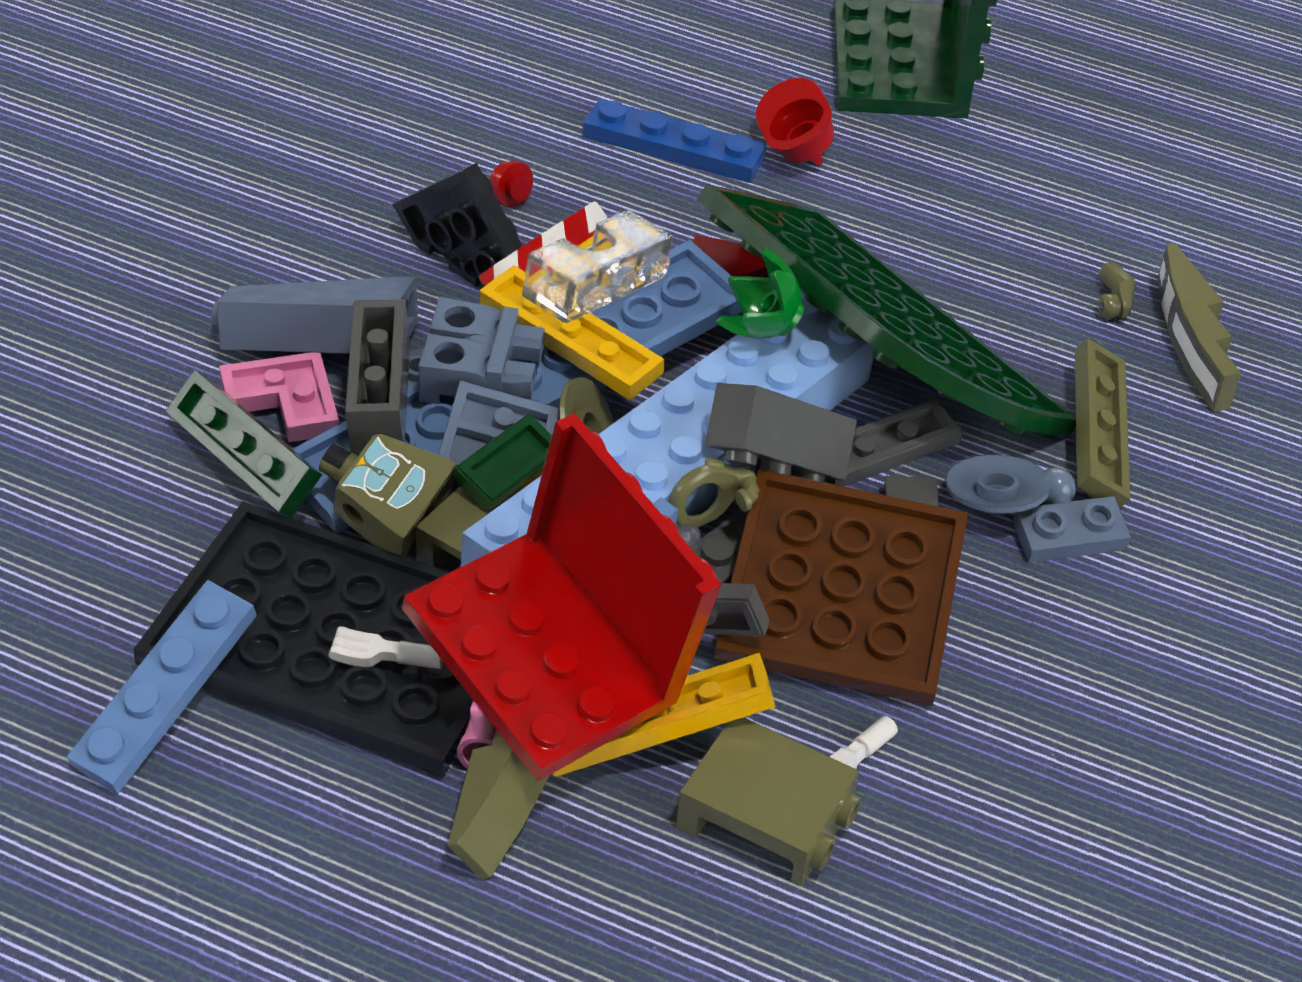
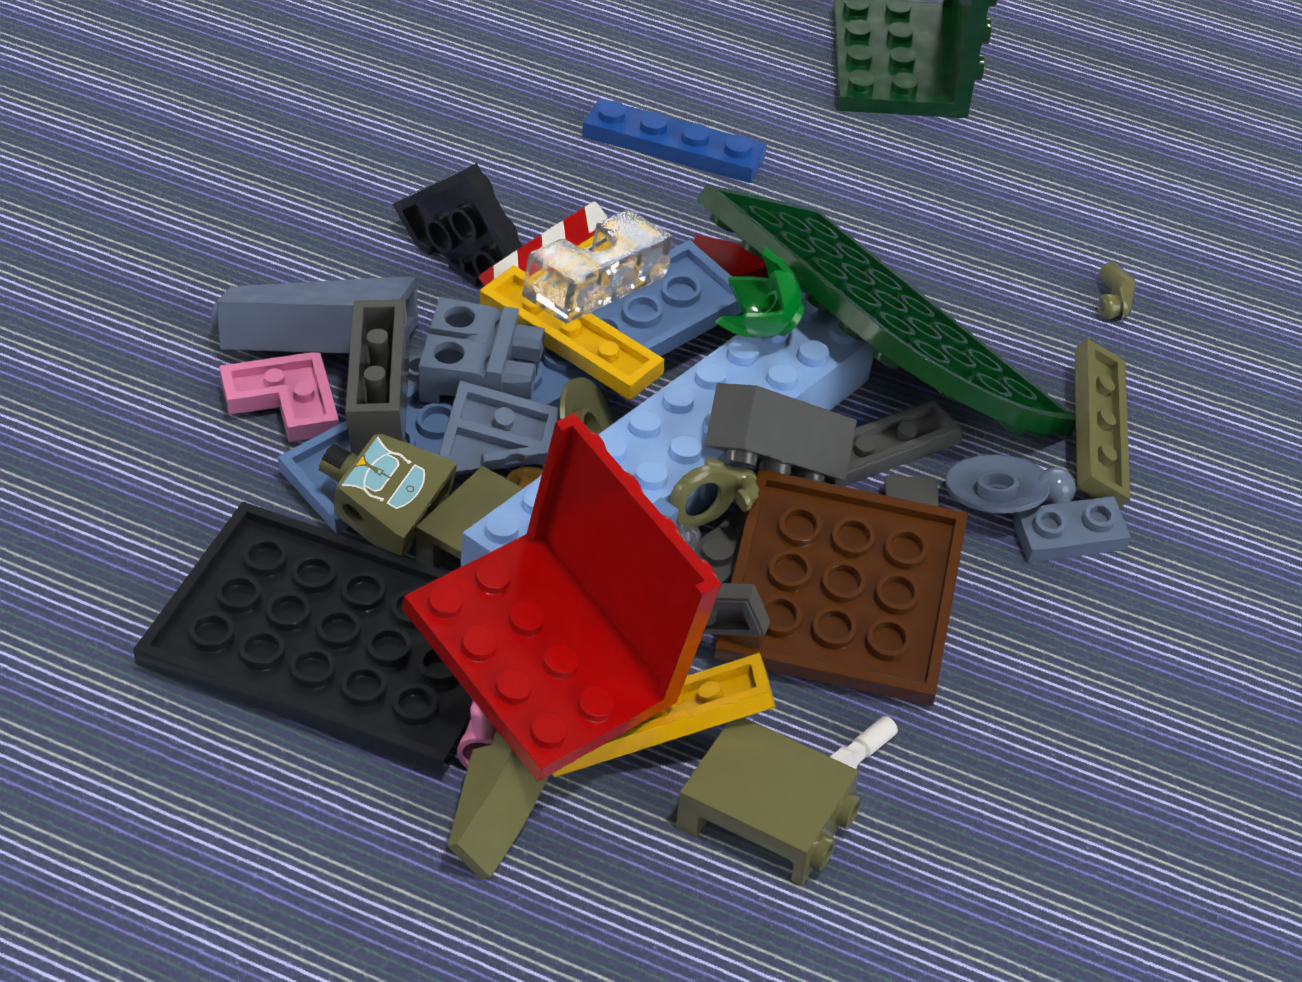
medium blue plate [66,580,257,794] -> none
plate [165,370,322,518] -> none
white piece [329,627,443,669] -> none
dark green tile [451,413,552,514] -> none
red plate [490,161,533,207] -> none
red piece [755,78,834,166] -> none
olive slope [1157,242,1241,413] -> none

